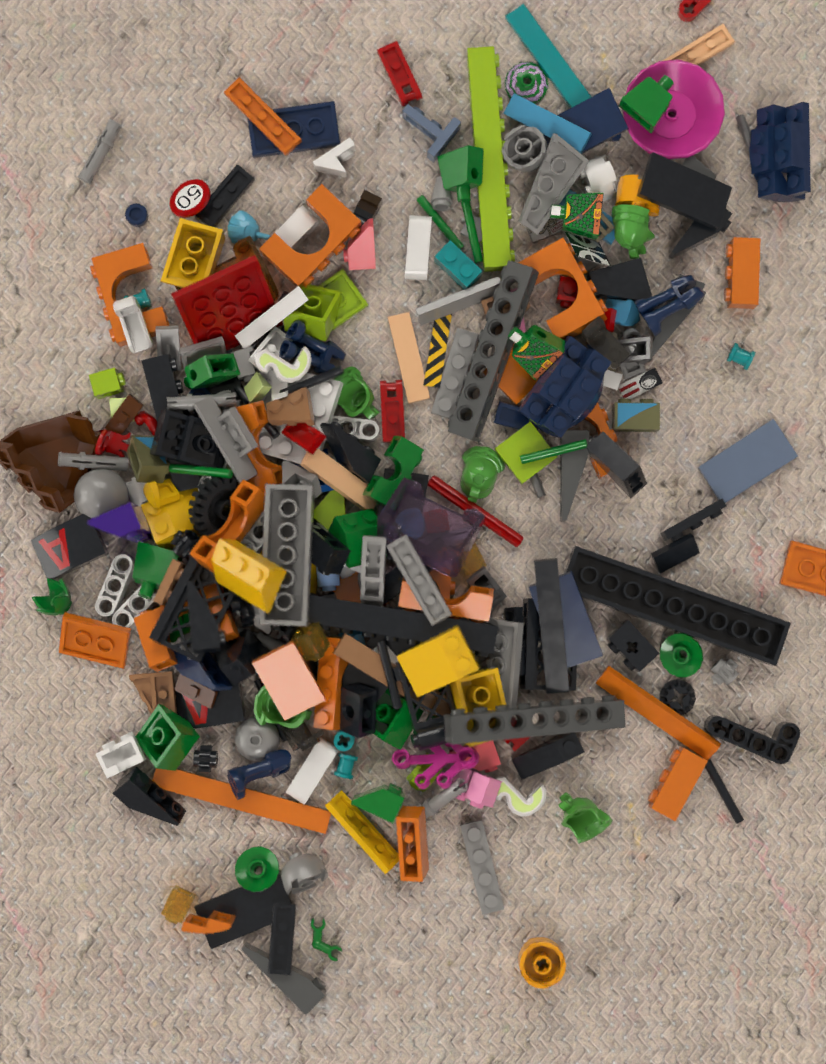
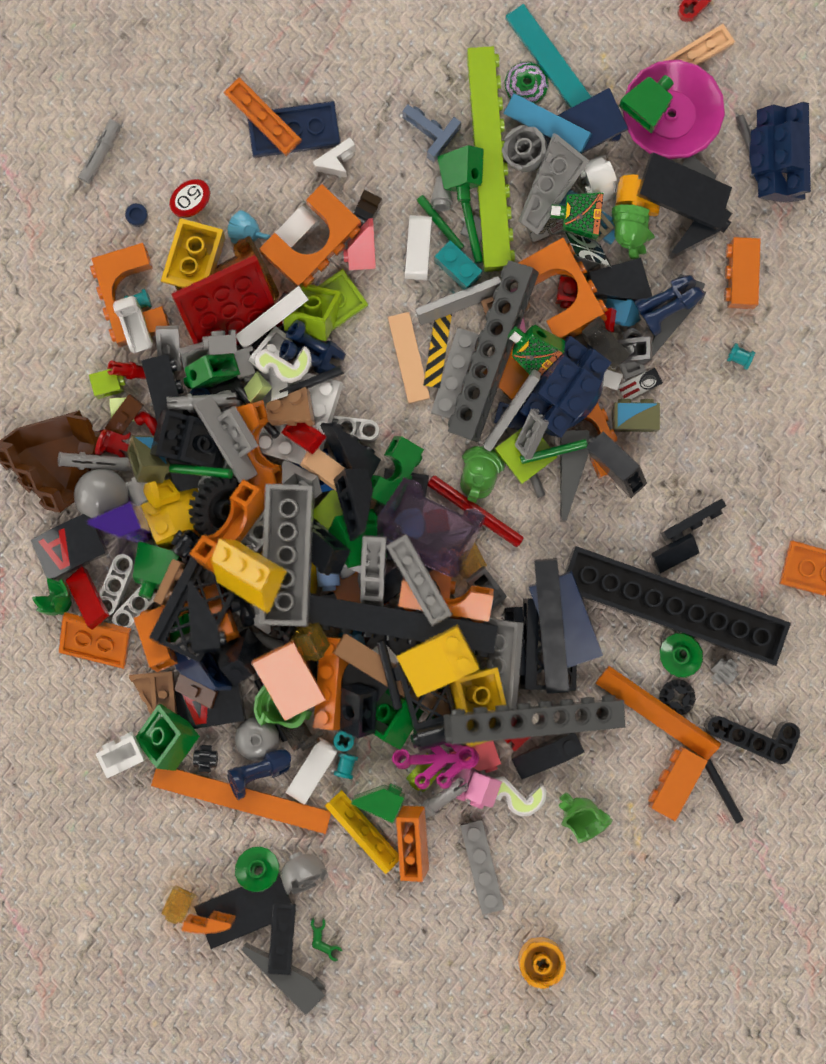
black slope [112,766,186,826] -> none
black tile [195,164,255,227] -> none
bright green helmet [334,366,379,420] -> none
red plate [377,41,423,107] -> none
red plate [380,380,405,443] -> none
black brick [606,620,659,672] -> none
sand blue tile [697,419,798,503] -> none
none -> red tile [65,566,109,630]
none -> red pin [107,360,146,380]
none -> light grey brick [202,330,237,355]
none -> black slope [333,469,373,541]
none -> light grey tile [483,369,541,451]
none -> light grey tile [515,409,549,459]

